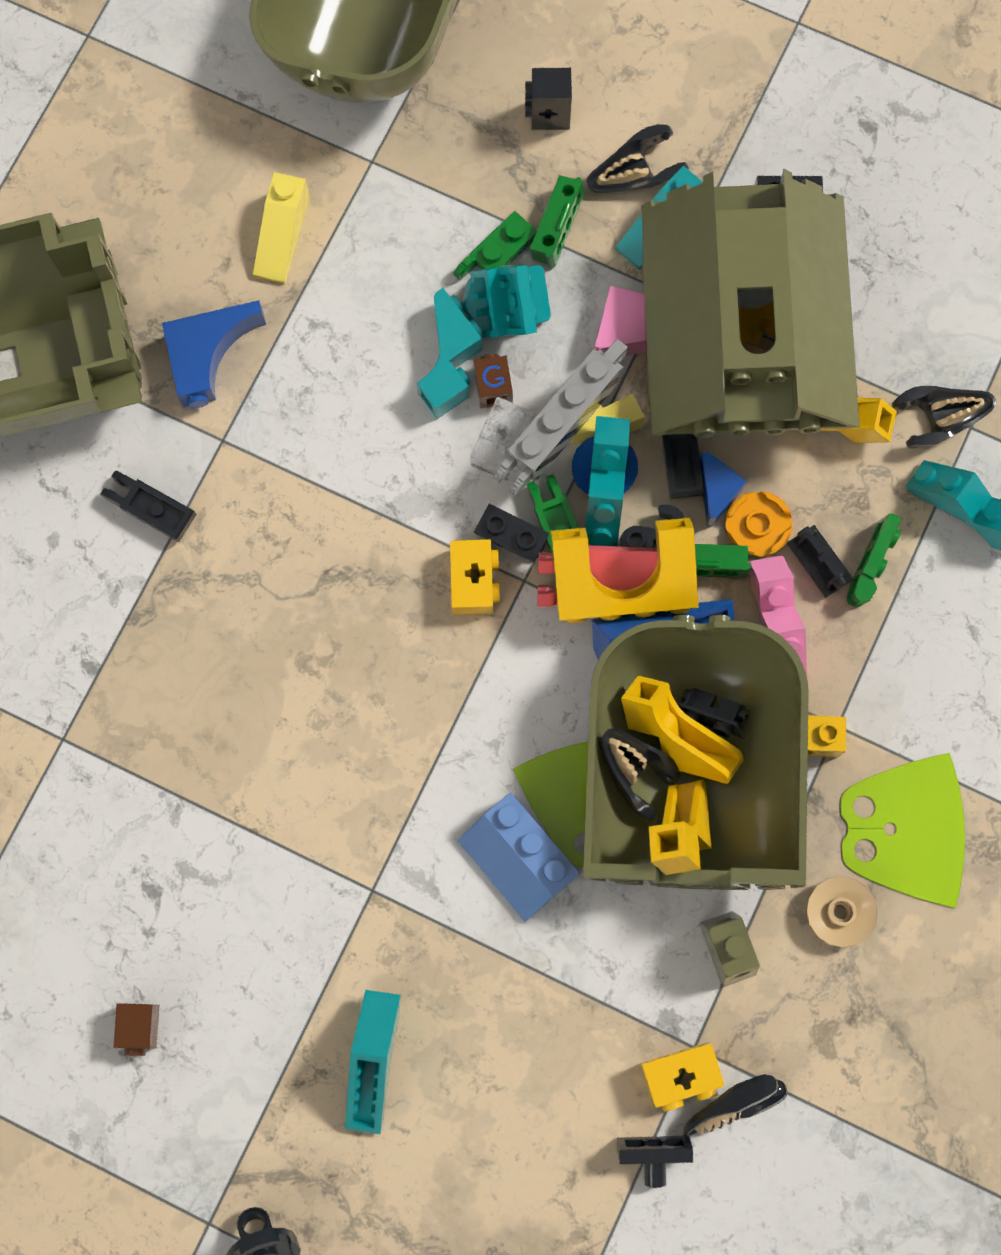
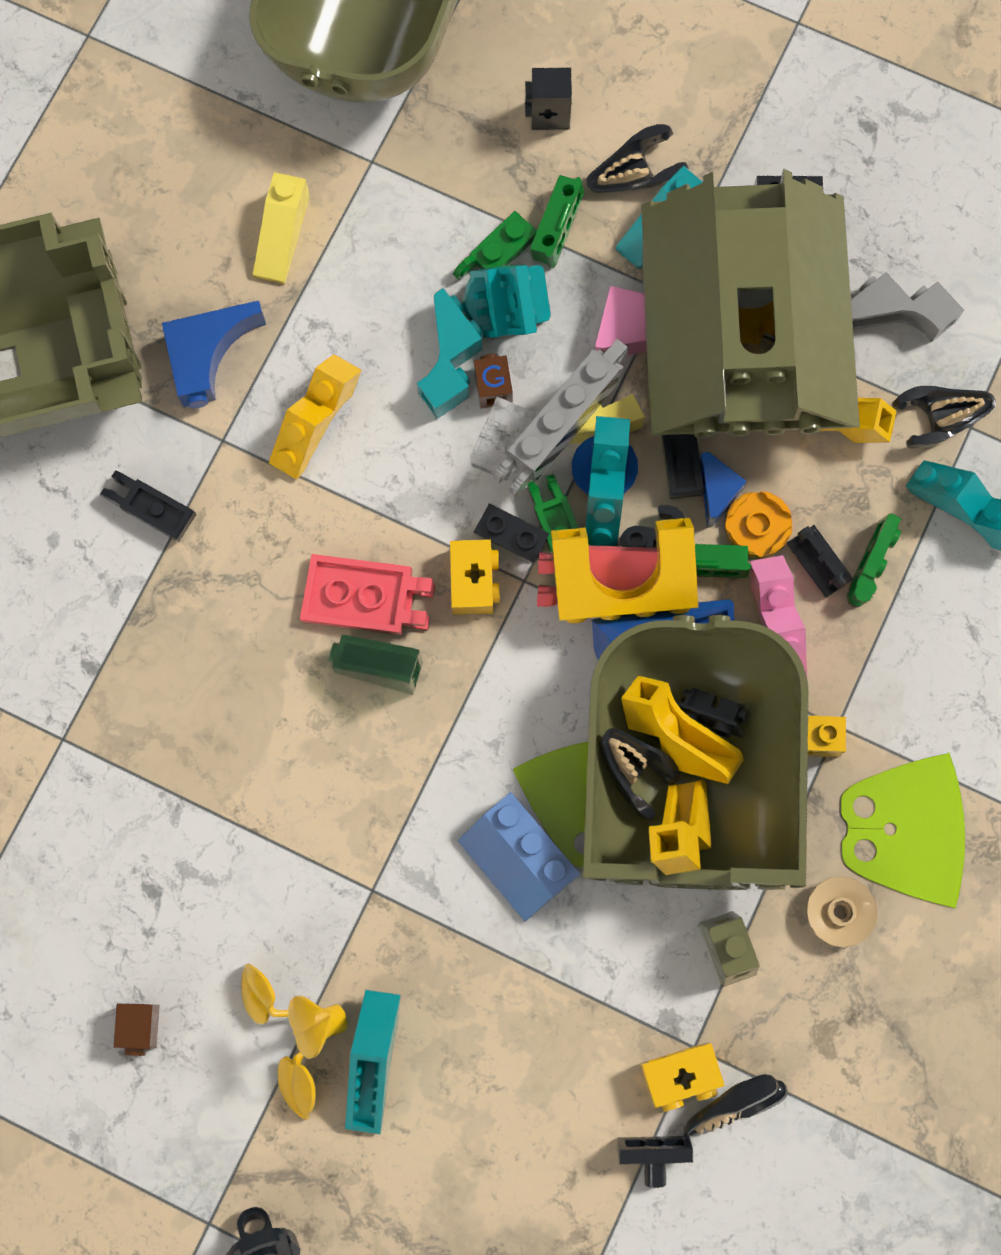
none -> yellow plant [241,963,347,1120]
none -> yellow arch [269,354,362,480]
none -> coral tile [300,554,436,635]
none -> clear green slope [329,634,423,695]
none -> light grey arch [851,272,964,342]

